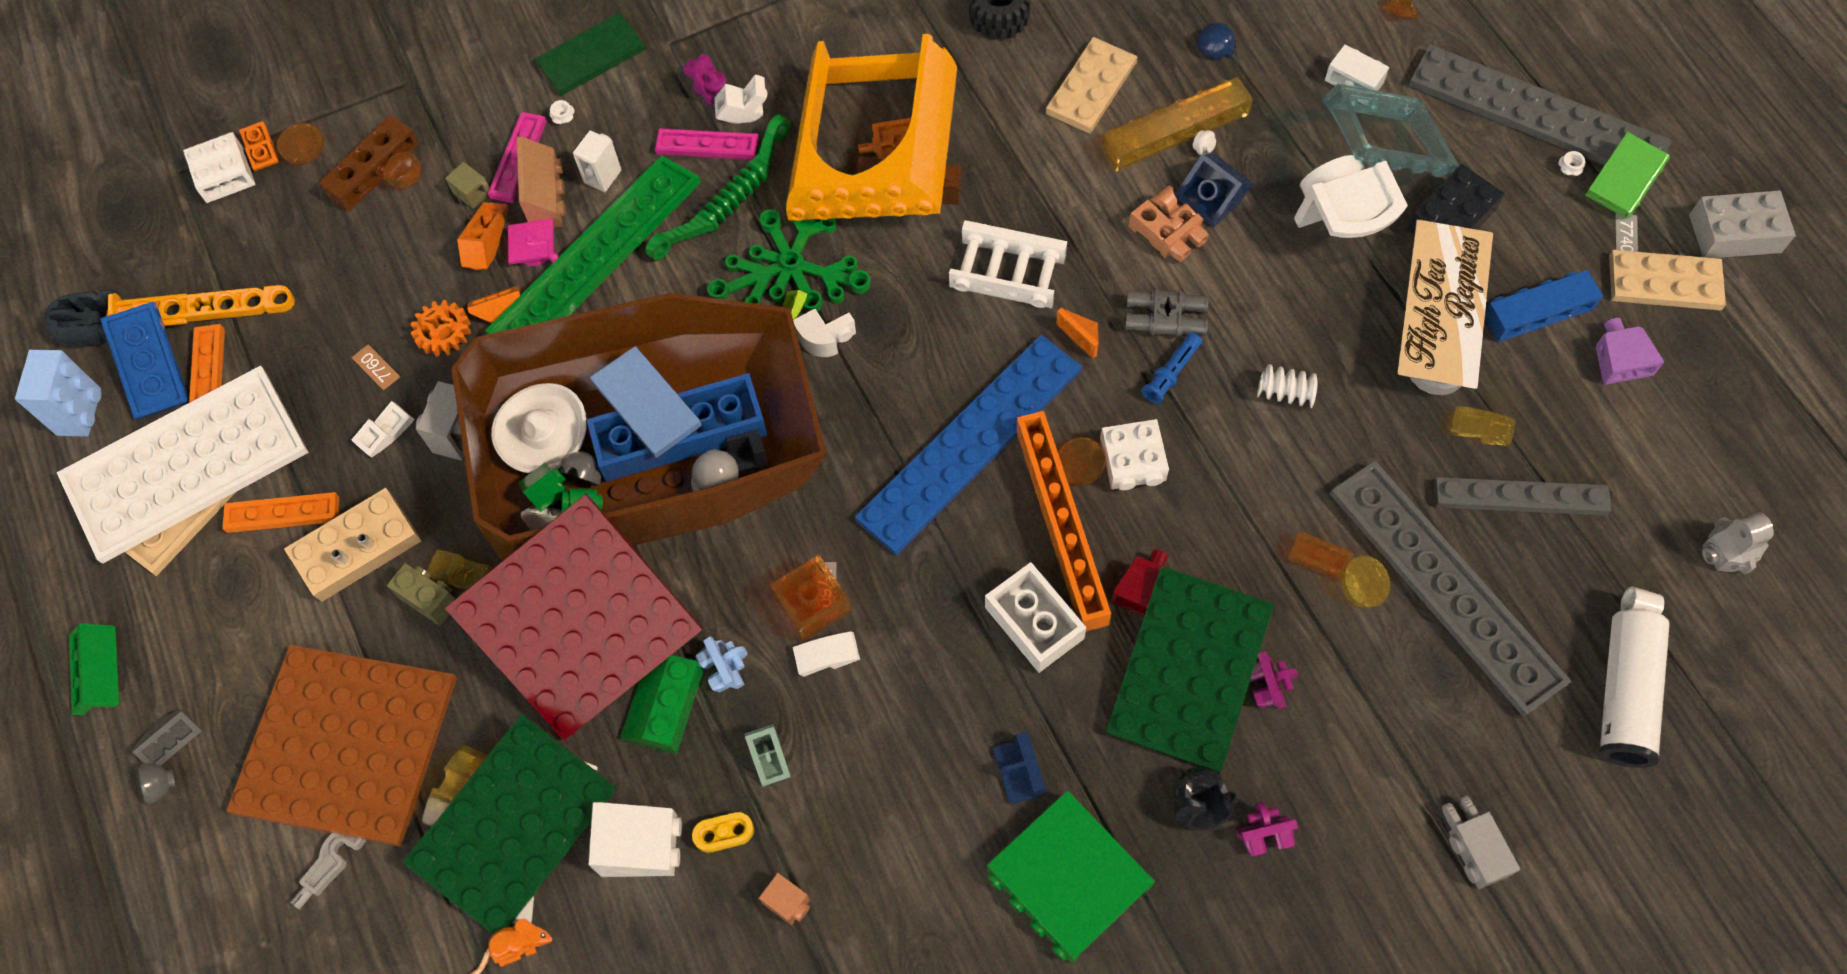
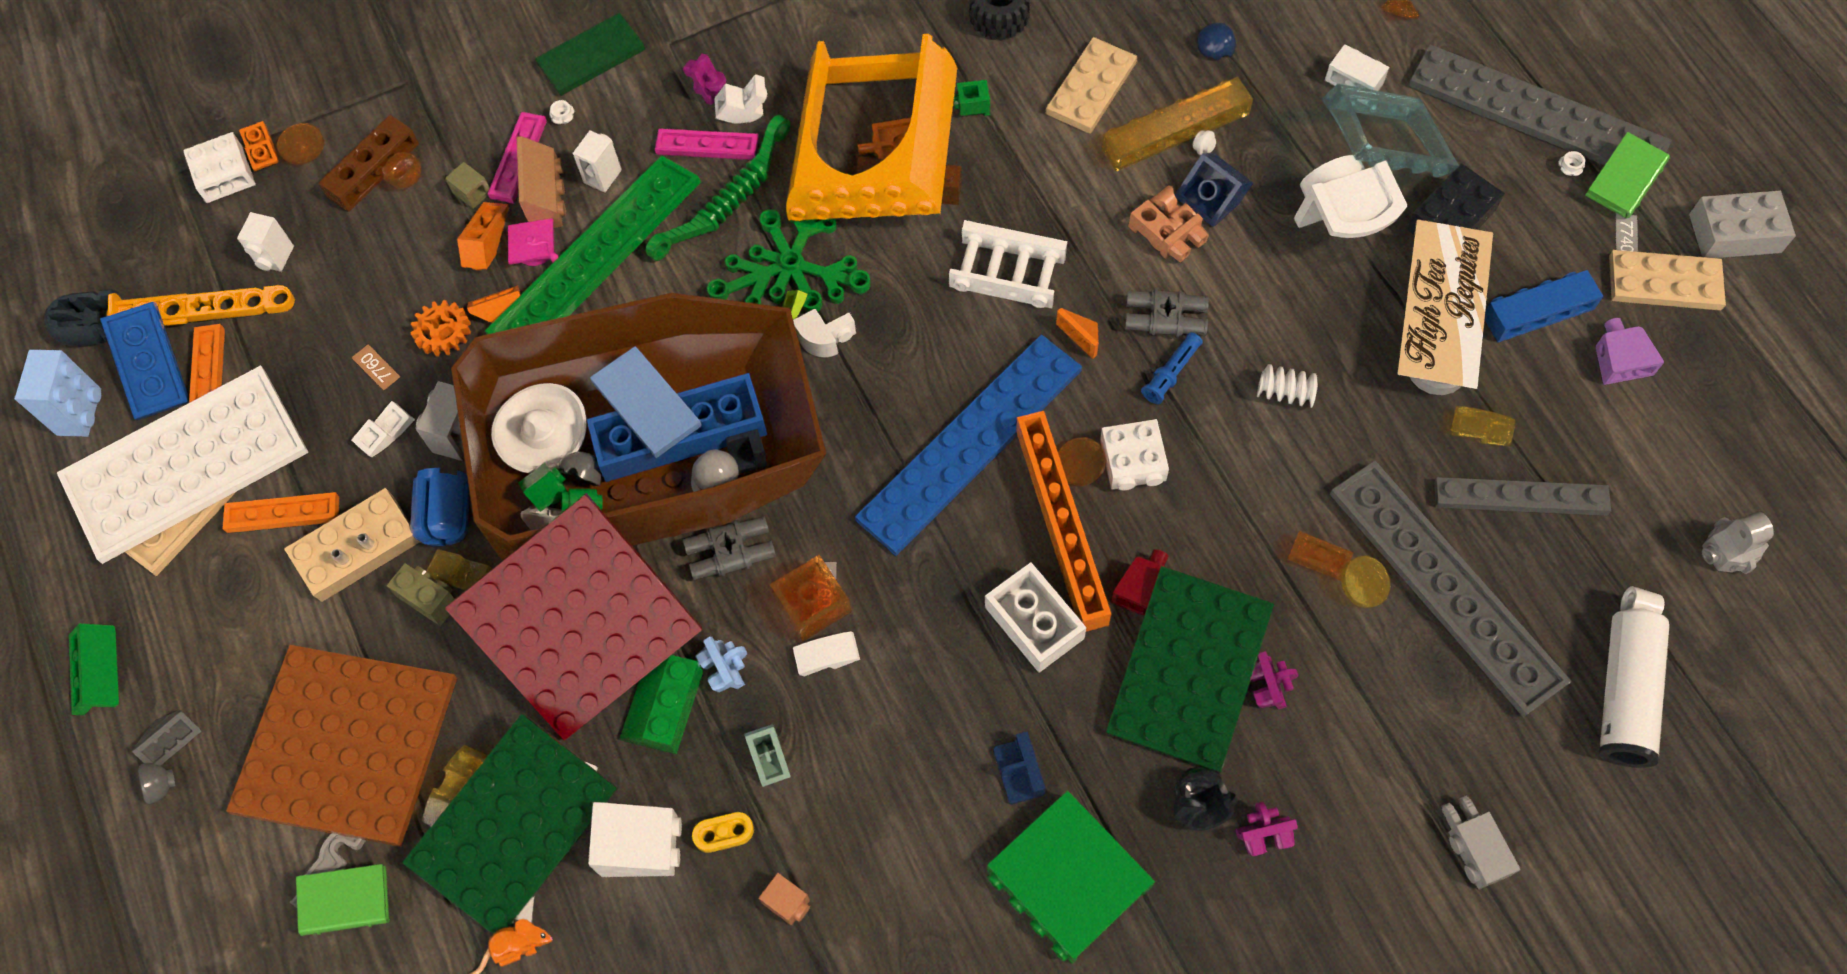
none -> white brick [237,212,294,272]
none -> bright green piece [296,864,389,936]
none -> blue cylinder [410,468,470,546]
none -> dark grey pin [683,516,776,581]
none -> green brick [953,80,990,116]

